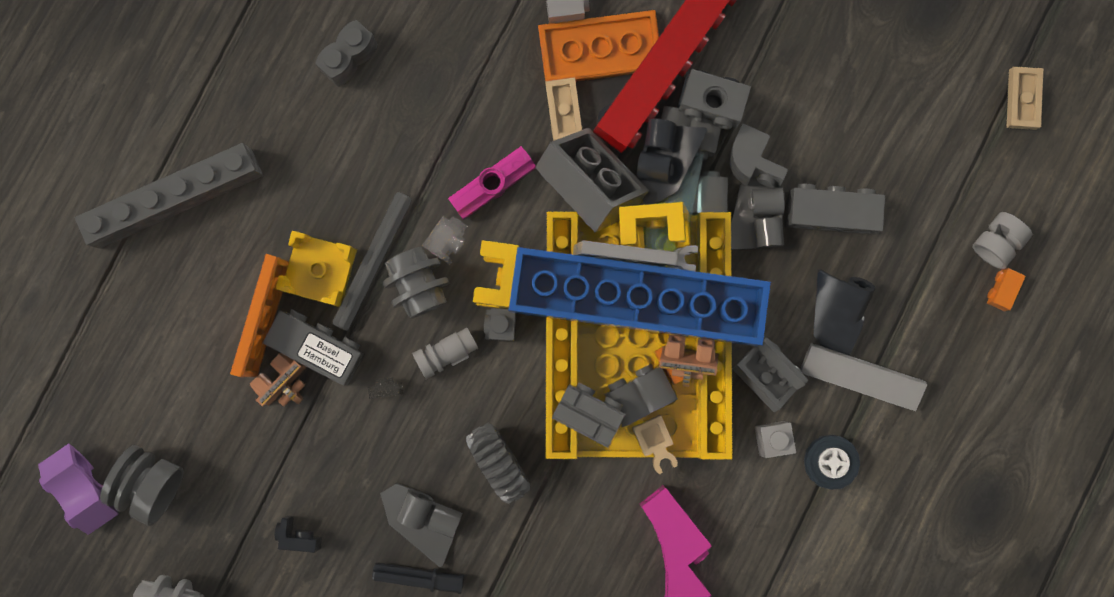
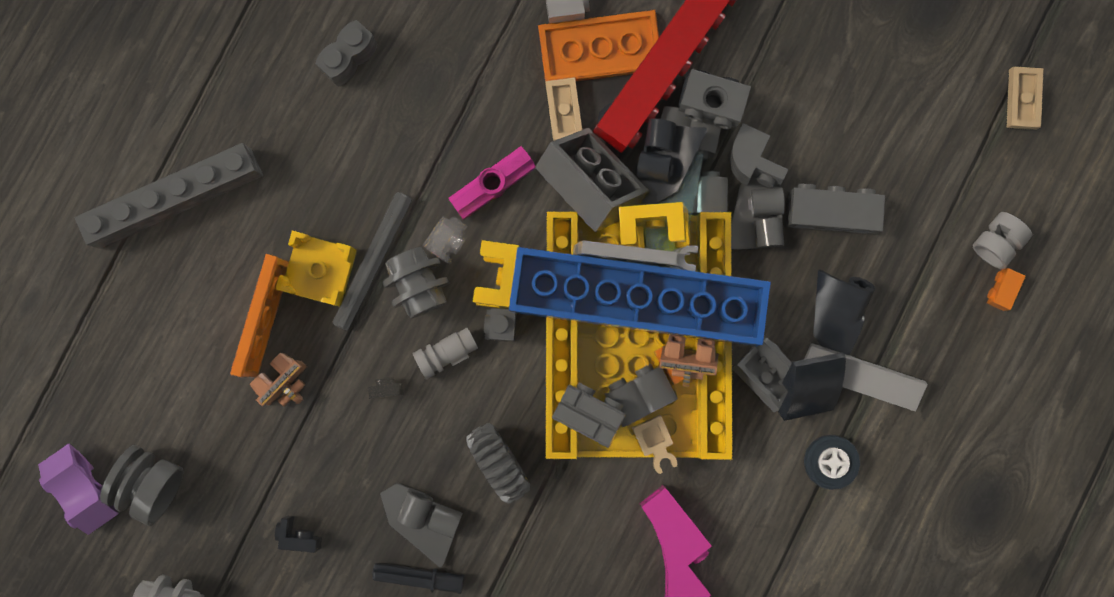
dark grey brick [263,309,365,386] -> none
light grey brick [754,421,796,458] -> none
none -> black slope [778,352,846,421]

